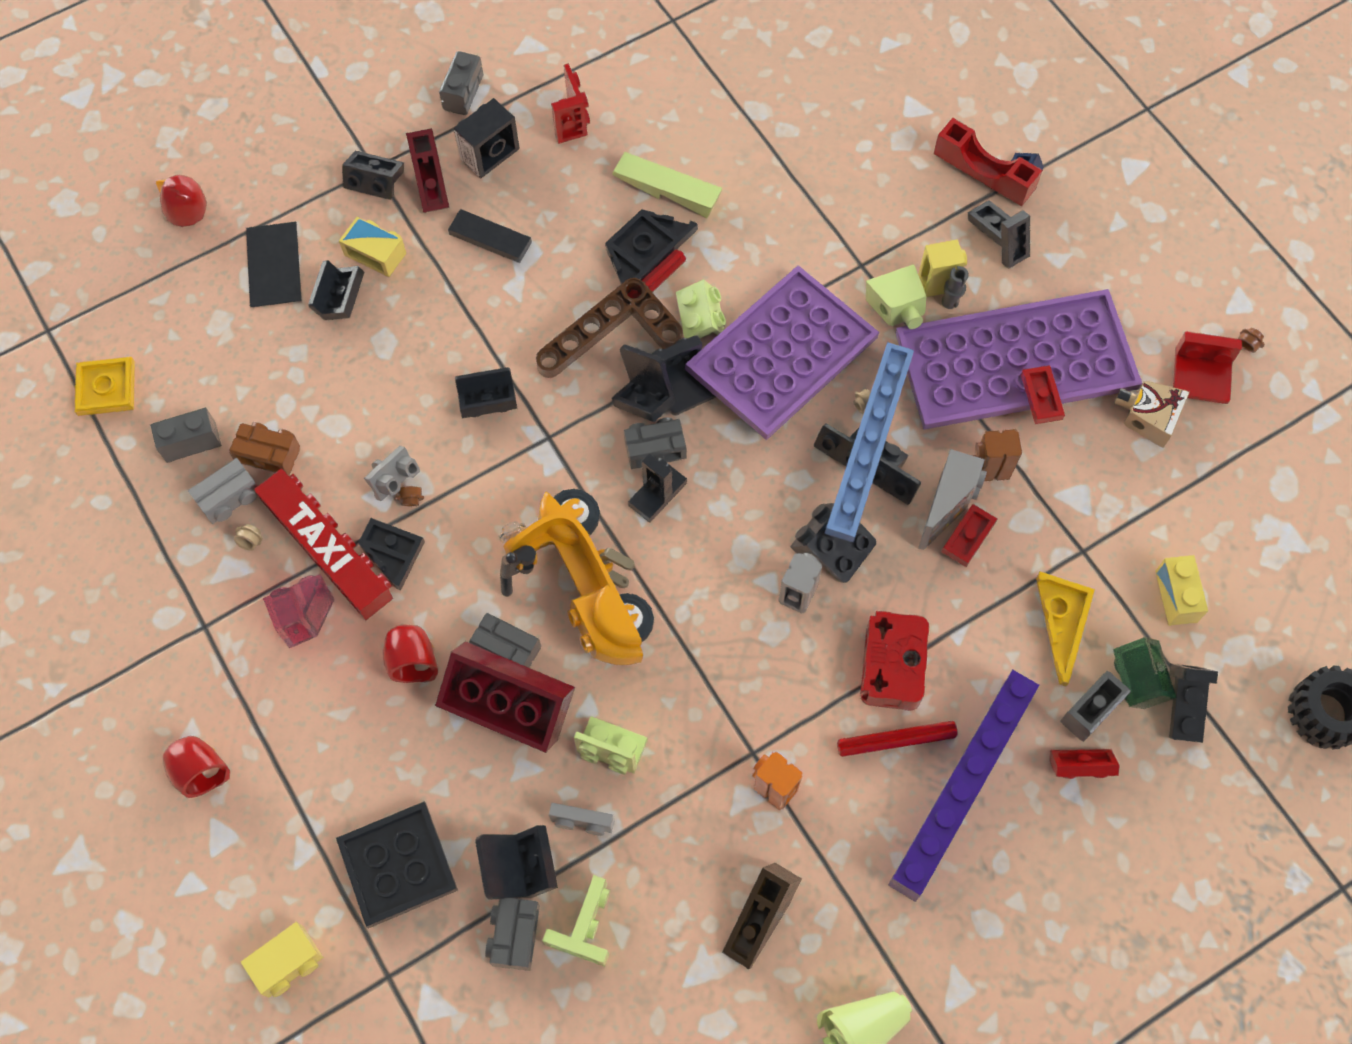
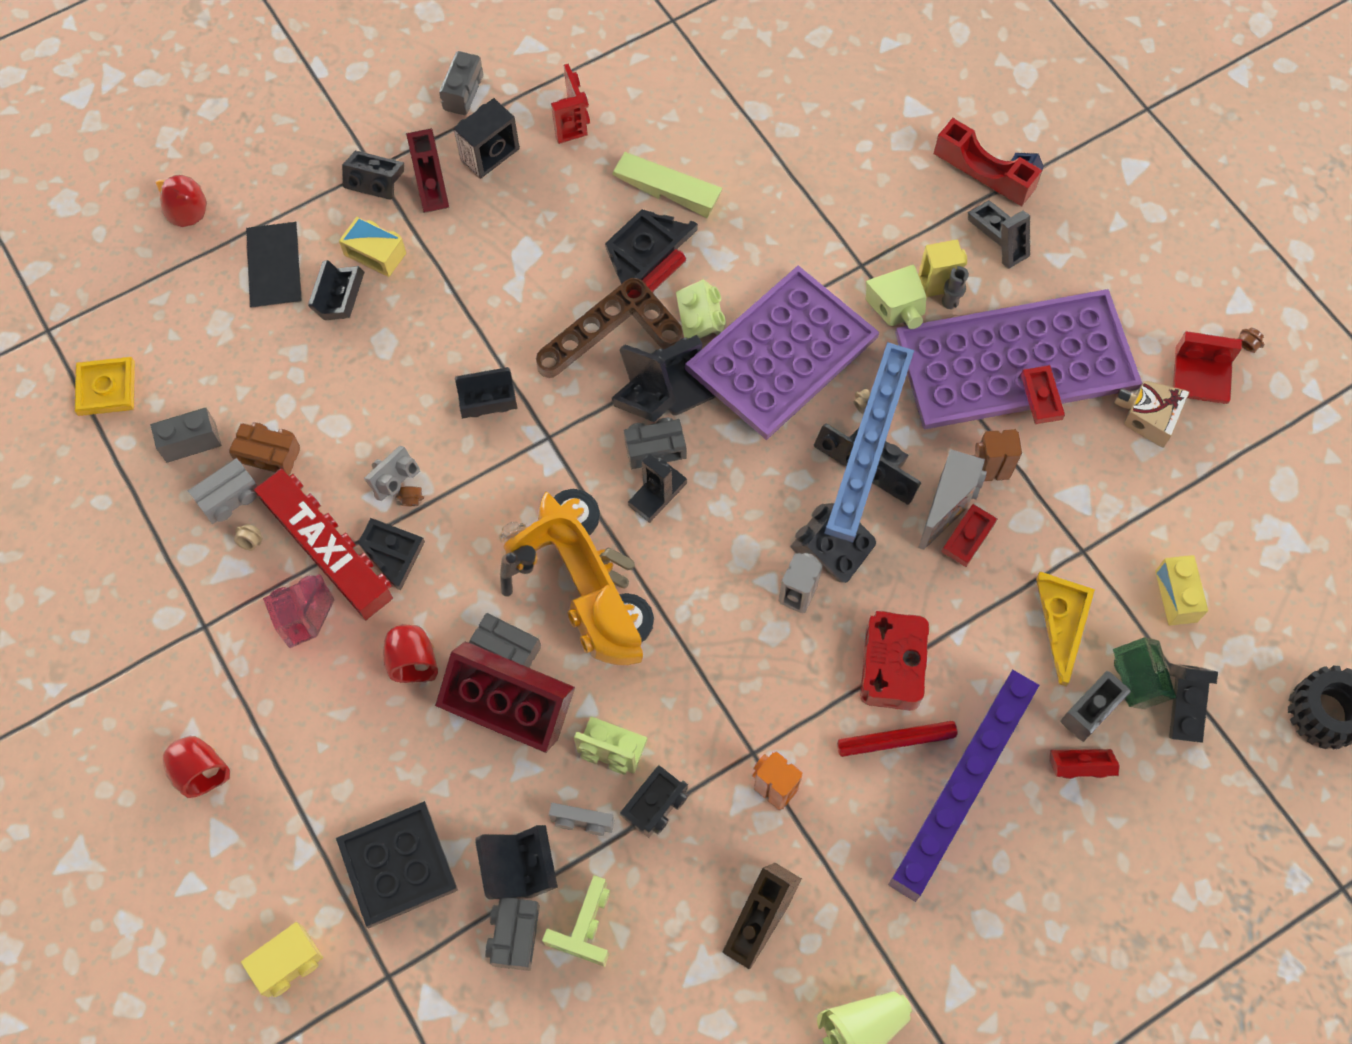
black tile [448,209,532,263] -> none
none -> black bracket [620,765,689,838]

